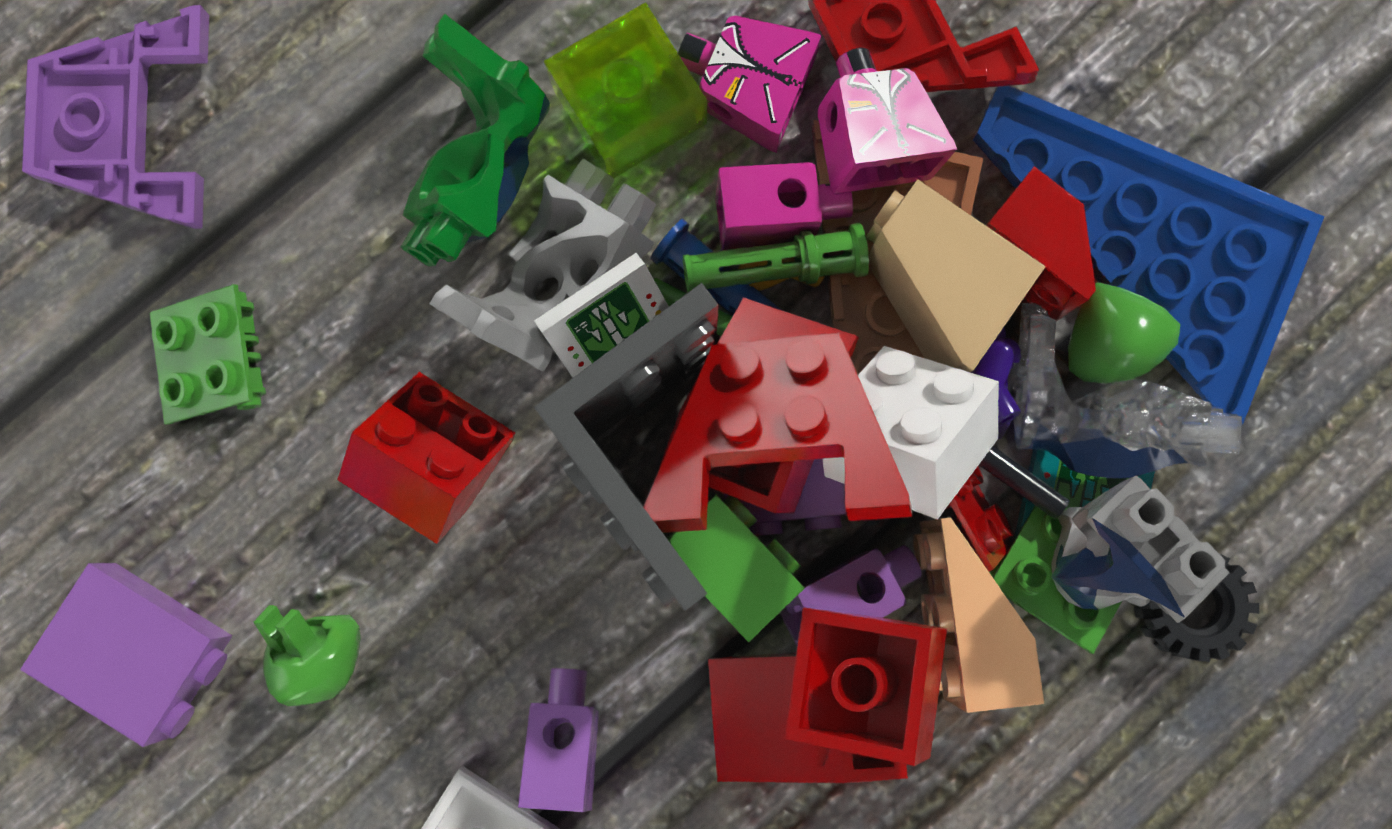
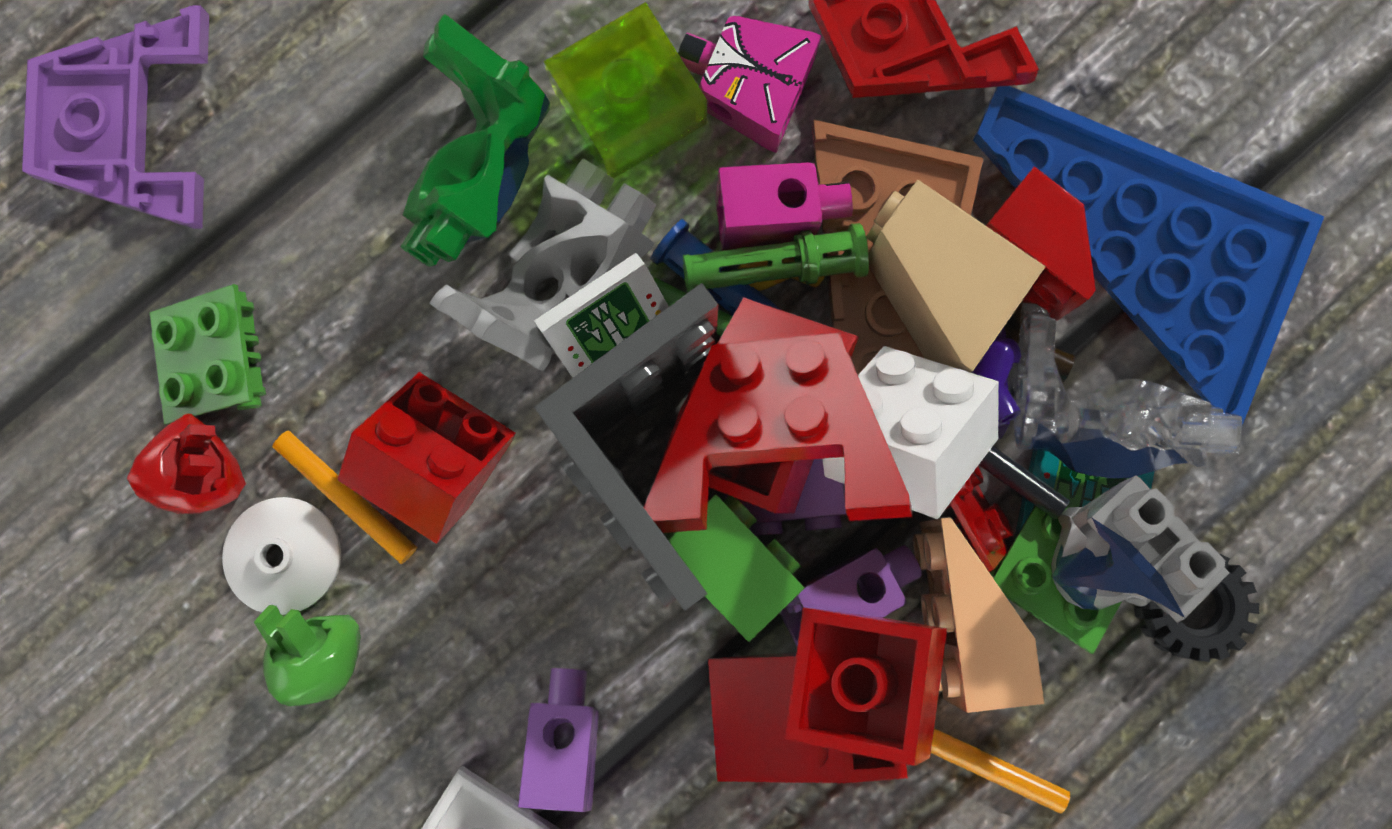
medium lavender brick [20,563,232,747] -> none
torso [818,48,957,194] -> none
bright green piece [1068,283,1181,384] -> none
none -> red piece [127,414,246,514]
none -> white dish [222,497,341,615]
none -> light orange bar [272,430,417,564]
none -> light orange bar [931,728,1070,814]

